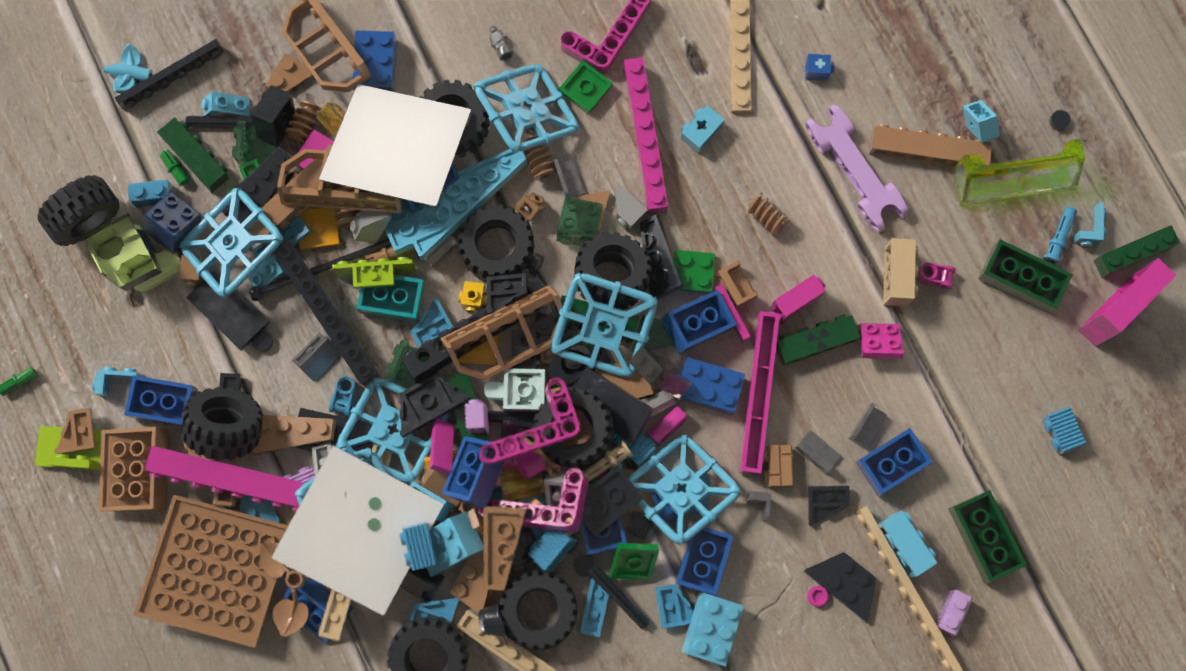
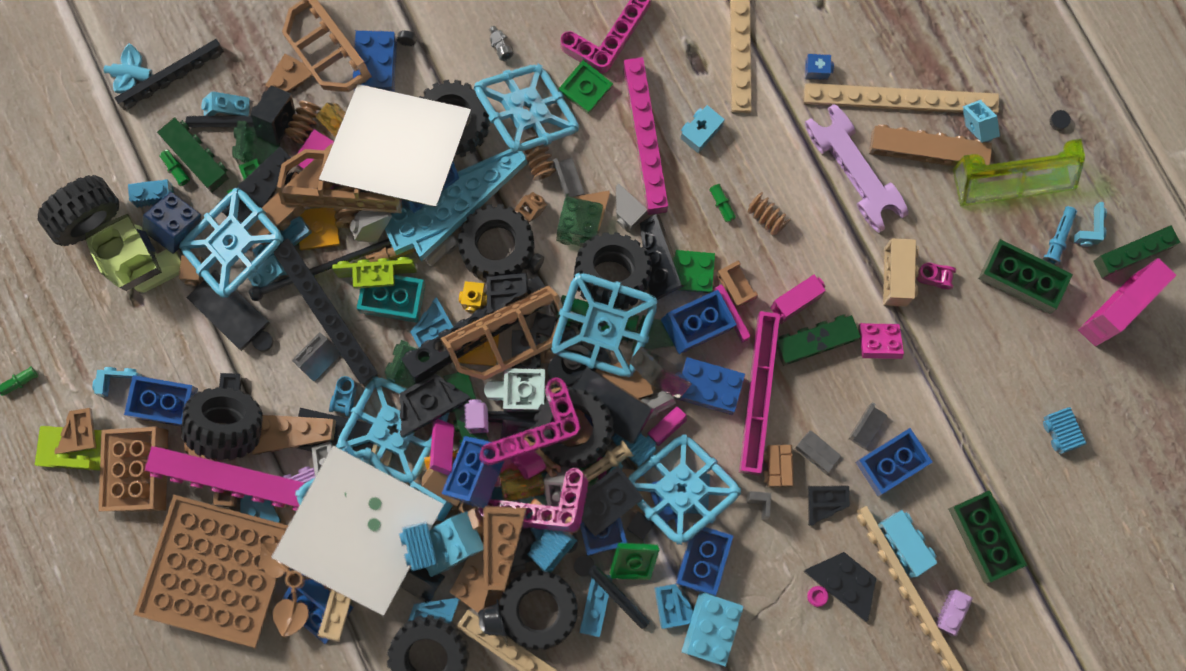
none -> black tile [397,30,417,46]
none -> green axle [709,184,736,222]
none -> tan plate [803,83,999,115]

